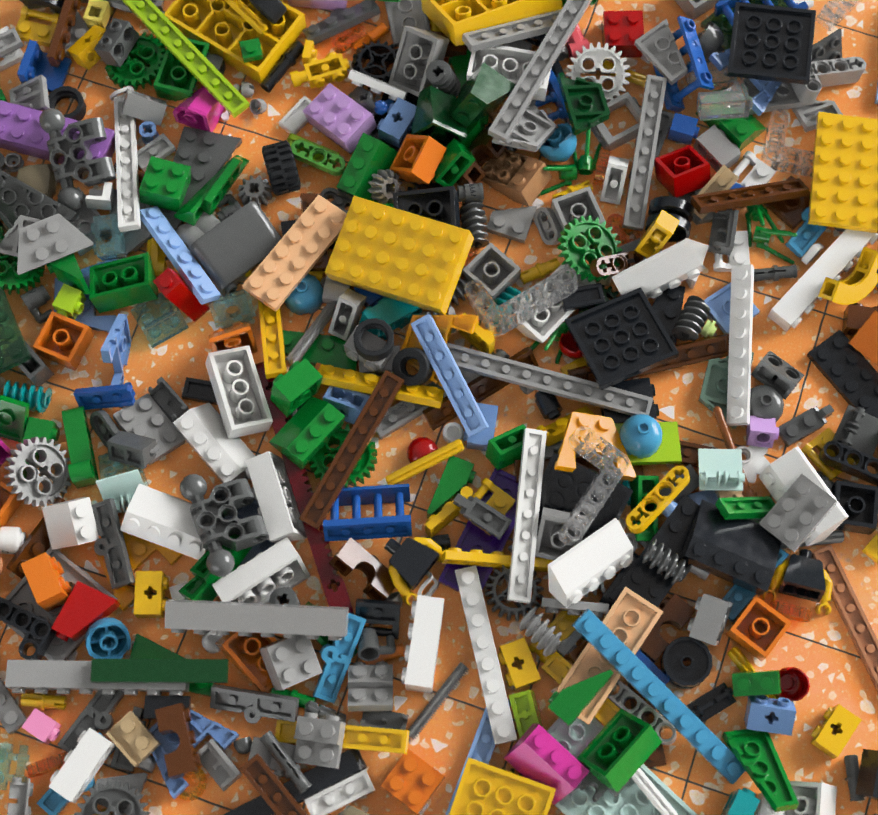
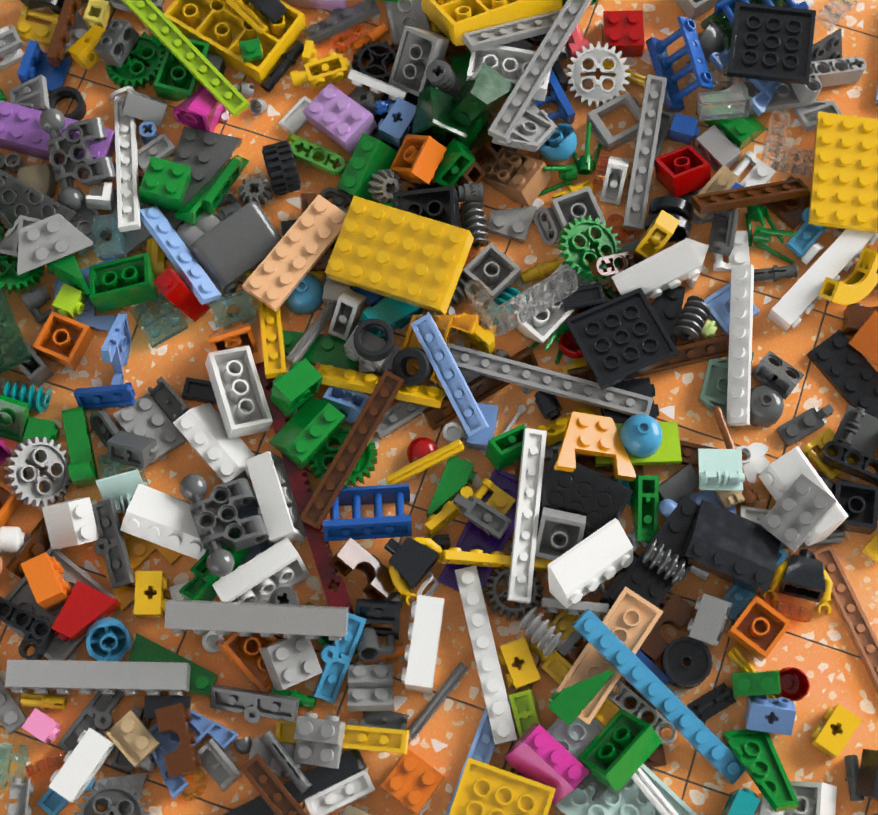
dark green tile [90,659,229,683] -> none
dark grey axle [304,700,346,722] -> none
dark green wing [557,73,610,135] -> none
clear beam [559,426,630,545] -> none
yellow beam [626,465,690,534] -> none
light grey wing [635,19,688,85] -> none
green plate [715,496,775,520] -> none
lavender brick [746,415,779,448] -> none
none -> white hinge [498,405,526,436]

